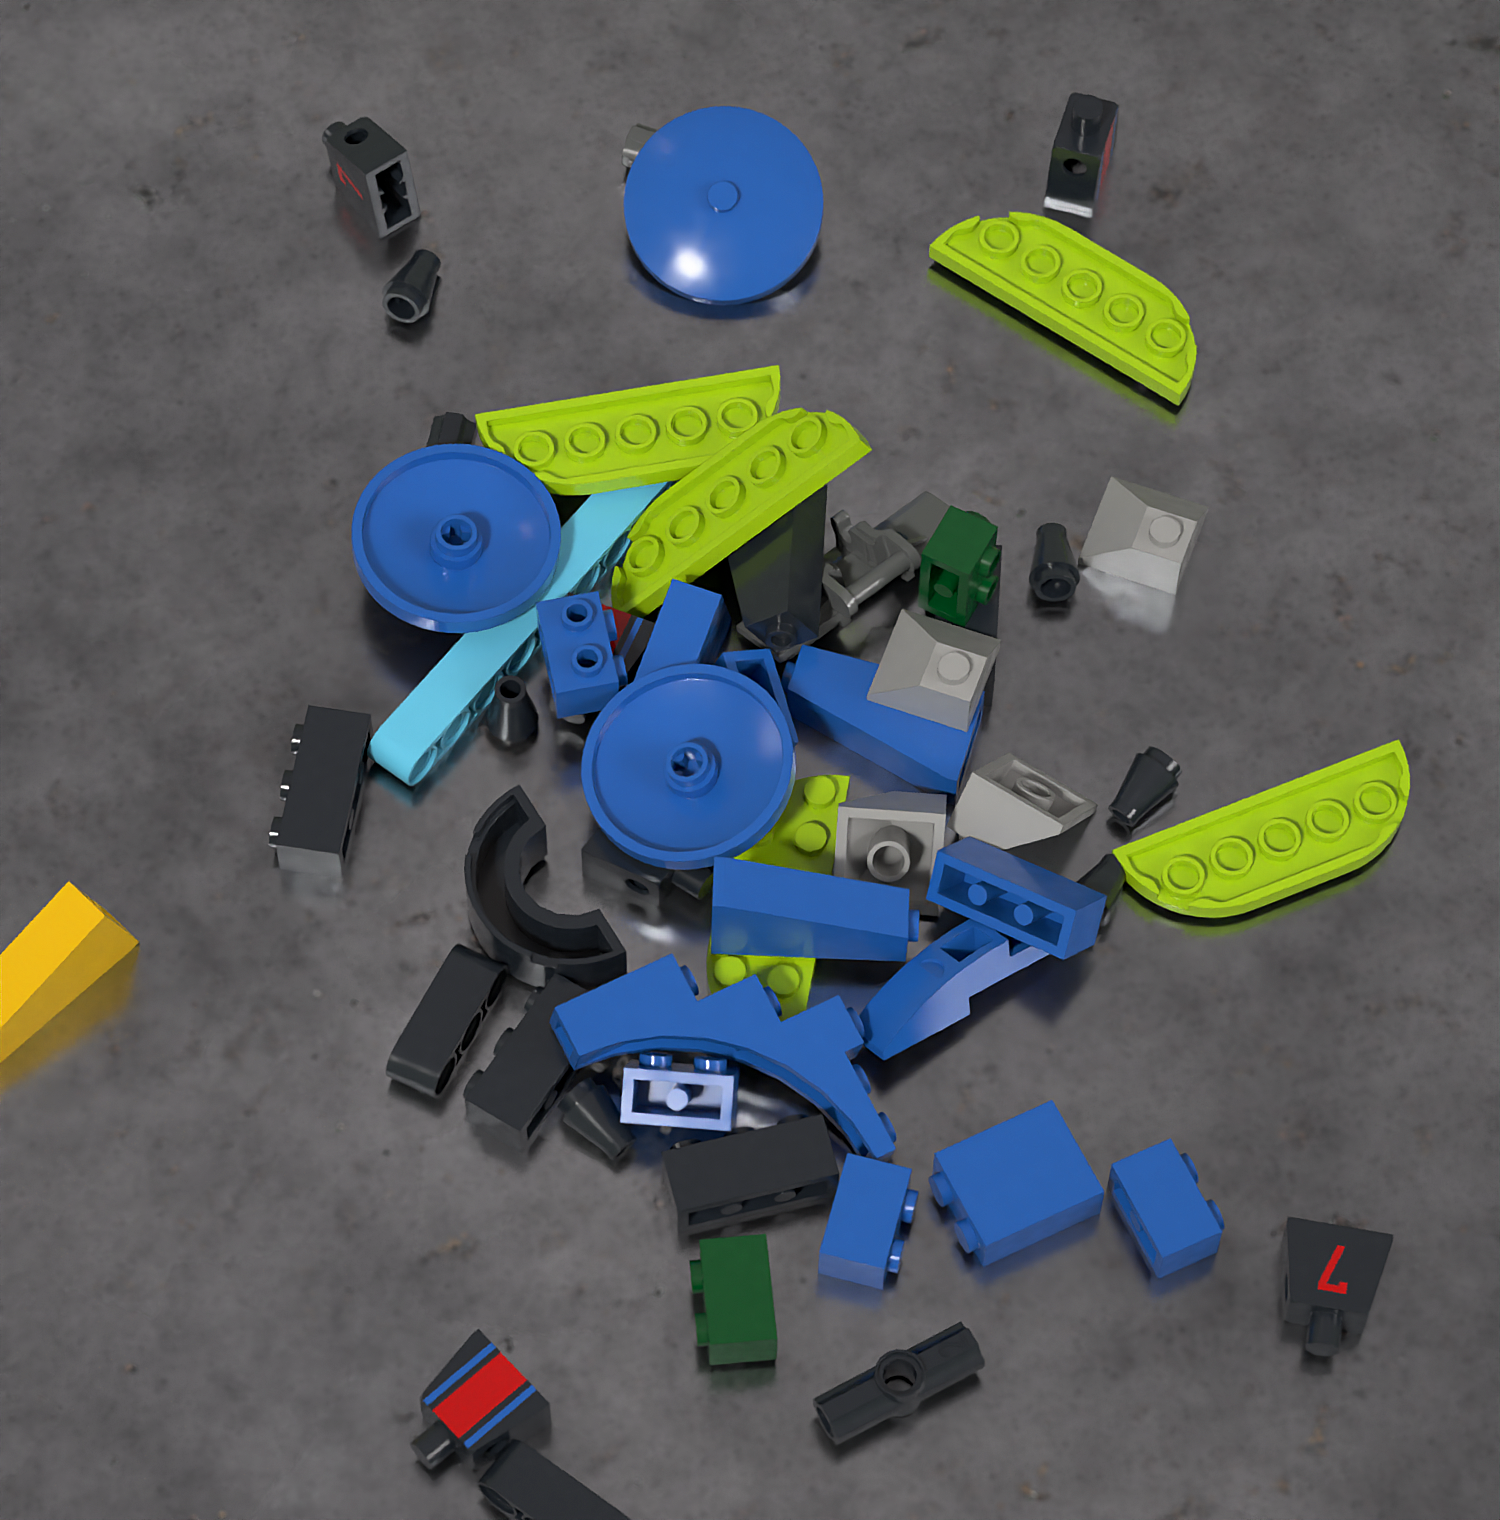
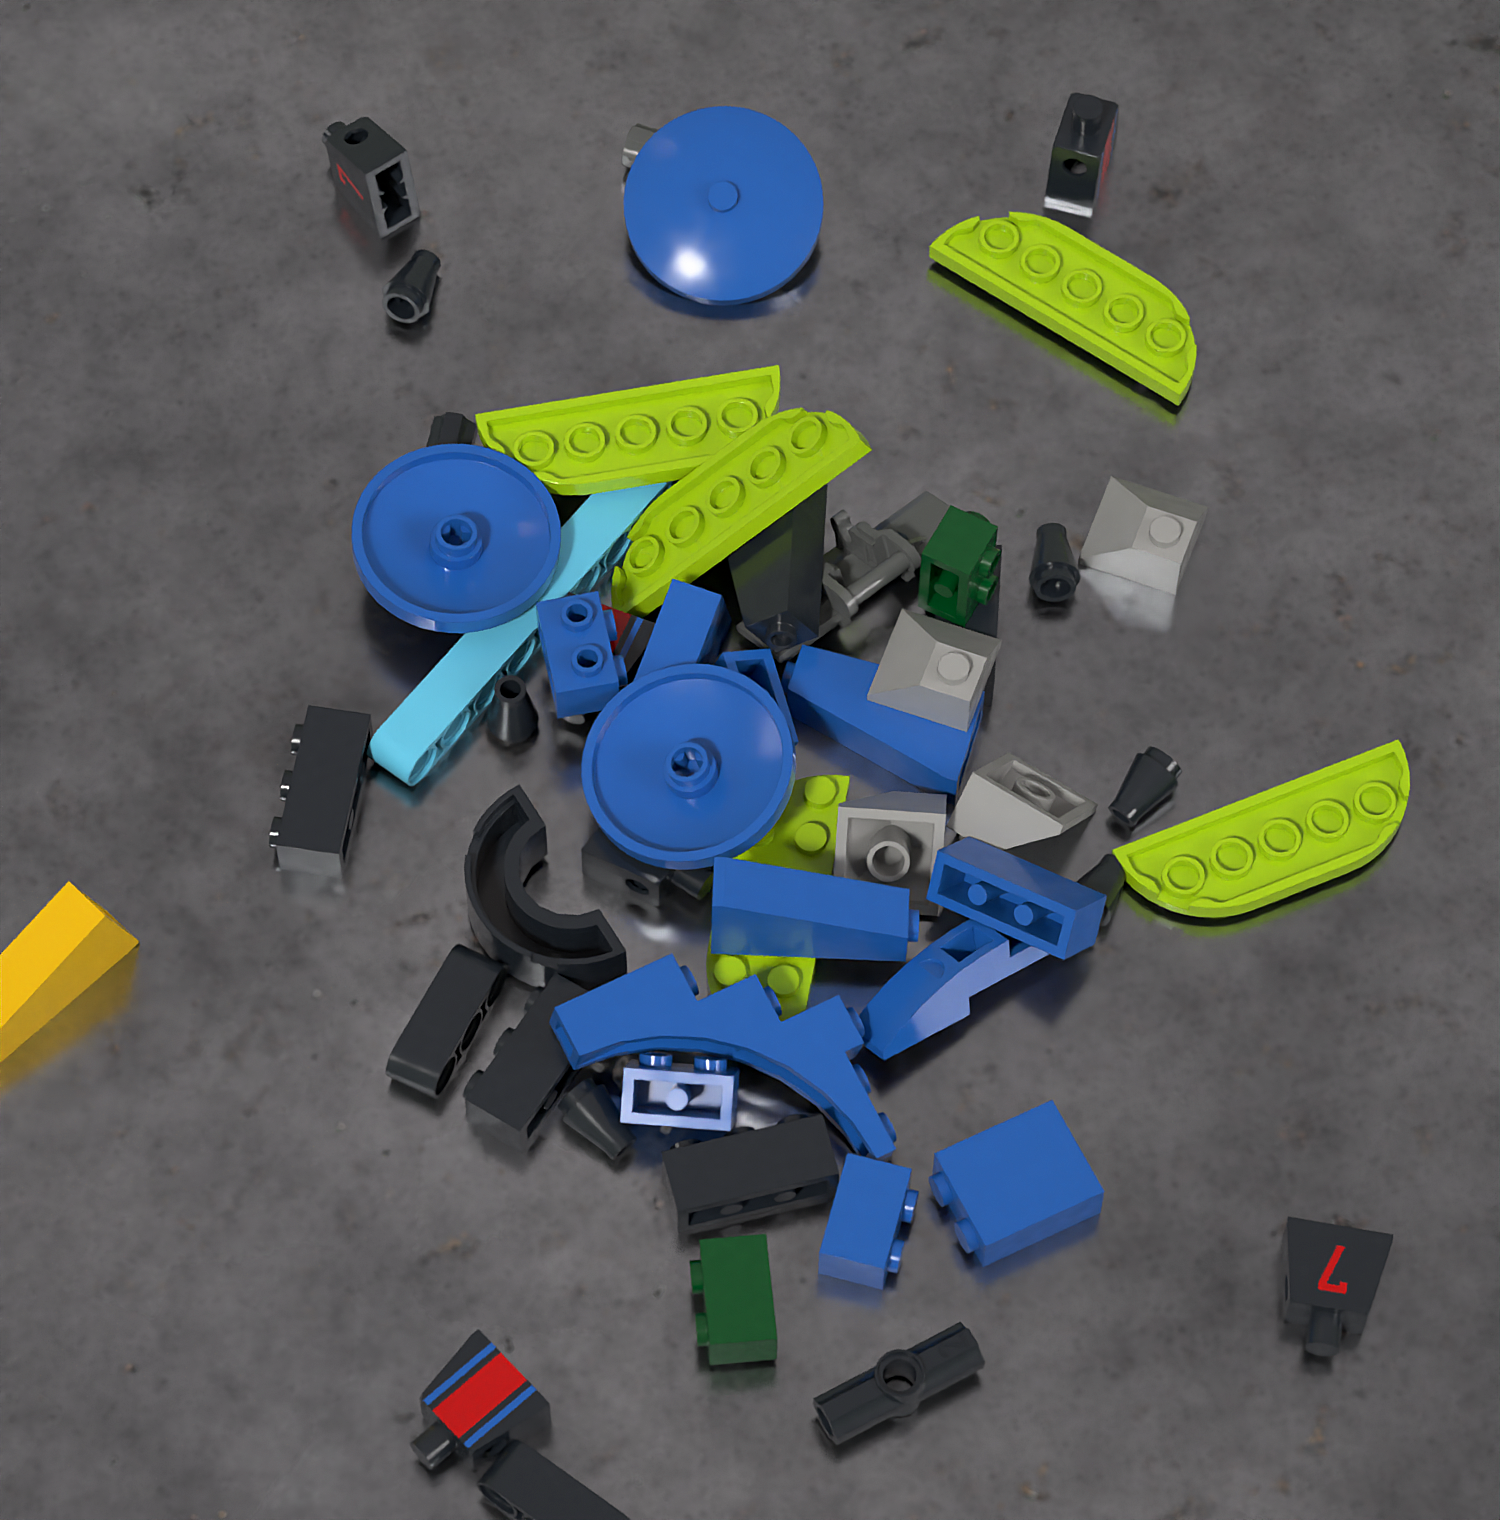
blue brick [1107,1138,1225,1279] -> none

